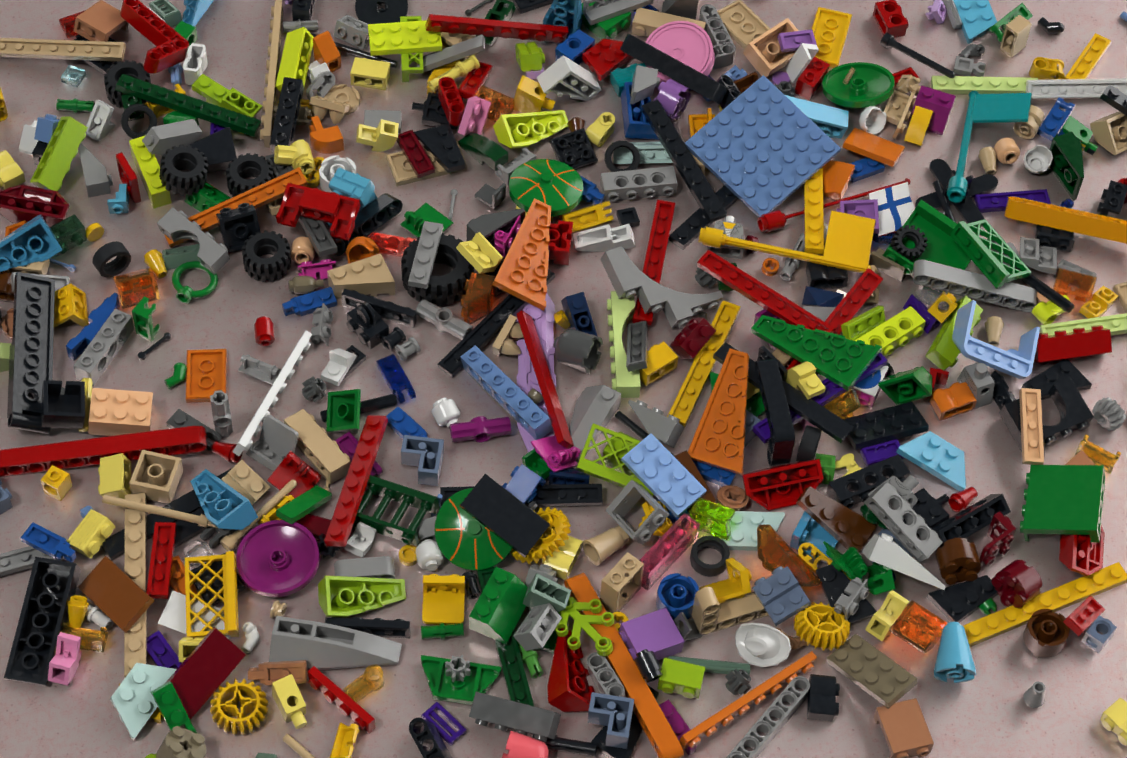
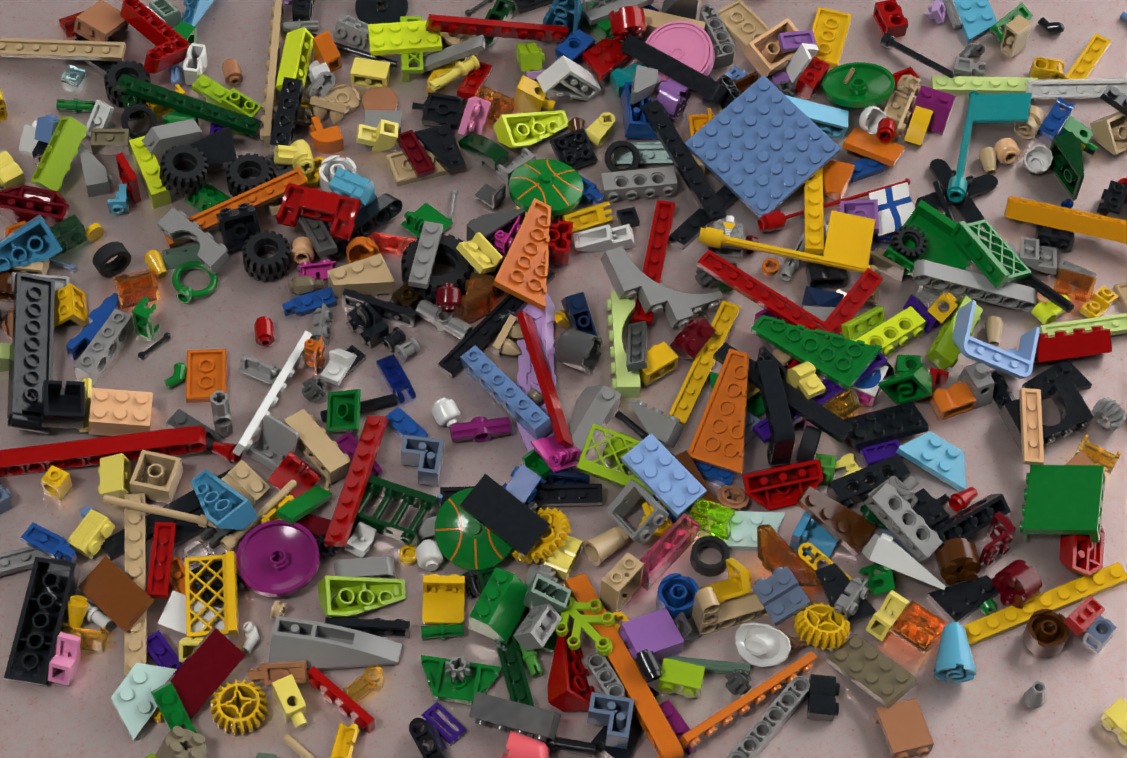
red beam [438,77,465,126] -> none
green hinge [823,541,868,583] -> none
dark purple tile [974,189,1051,213] -> none
none -> dark tan panel [90,128,130,155]
none -> nougat brick [222,58,243,86]
none -> orange hinge [304,337,326,374]
none -> nougat tile [362,87,398,112]
none -> dark brown bracket [390,282,419,307]
none -> dark red head [436,283,461,312]
none -> red brick [608,5,647,41]
none -> red brick [876,118,896,143]
none -> green brick [894,355,925,374]

